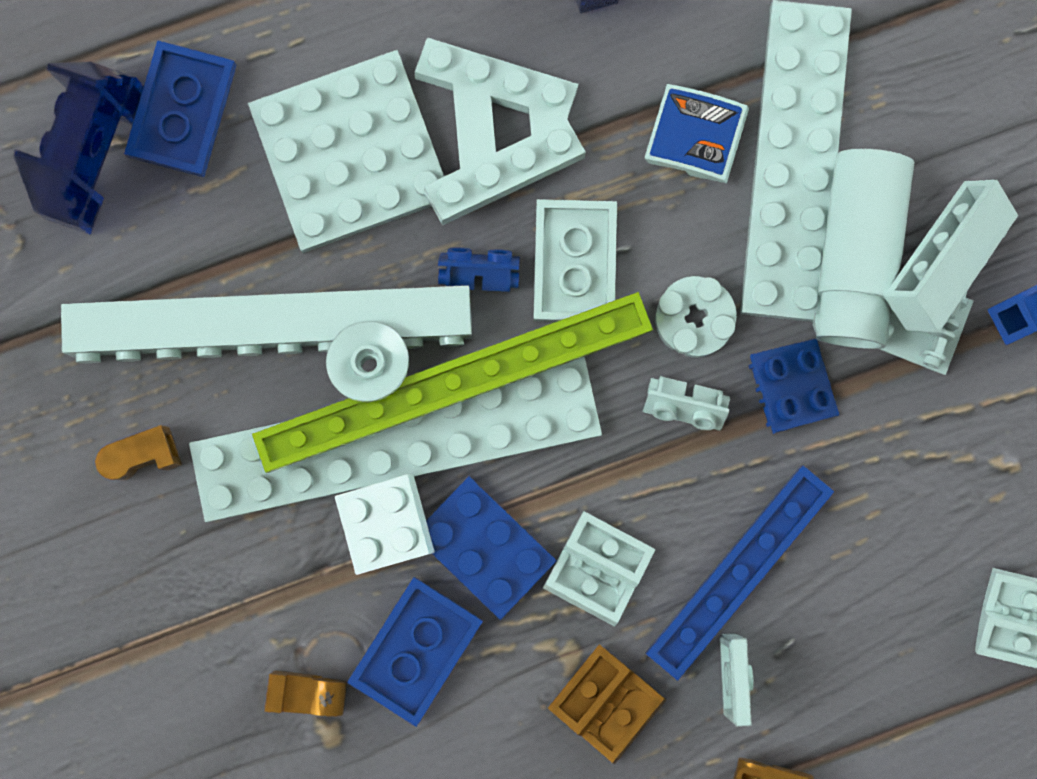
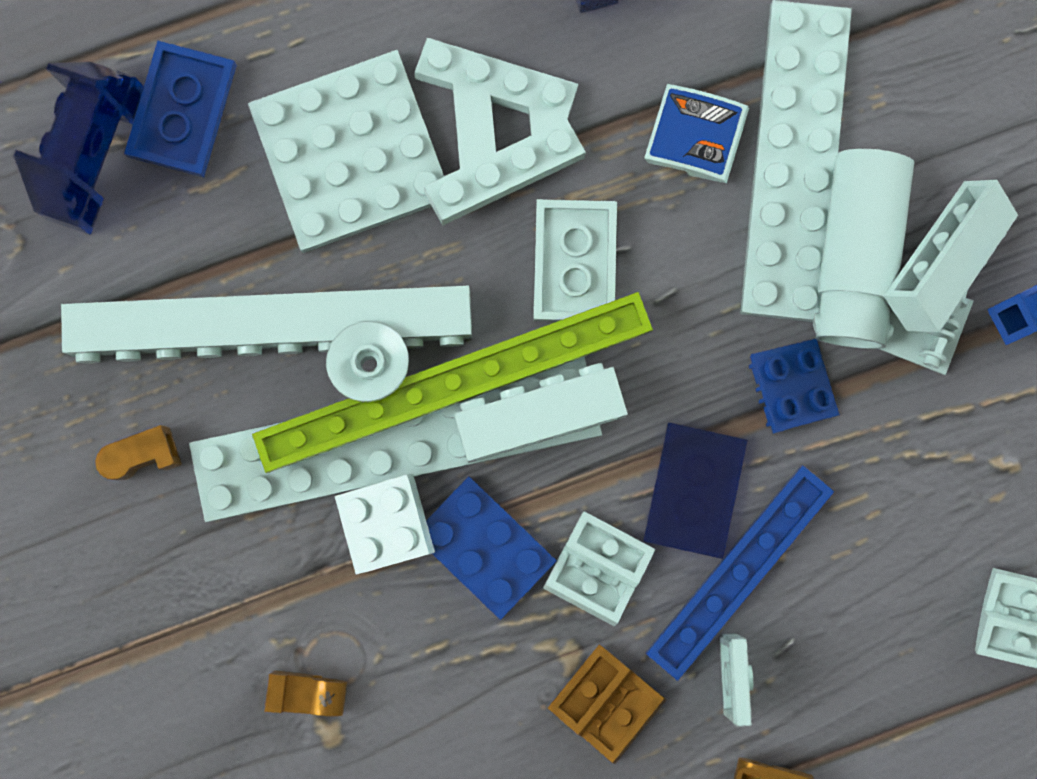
blue plate [347,577,483,727] -> none
blue hinge [438,247,520,292] -> none
light aqua hinge [643,376,730,431] -> none
light aqua plate [655,276,737,358] -> none
none -> light aqua brick [453,363,628,463]
none -> clear blue tile [642,422,748,559]

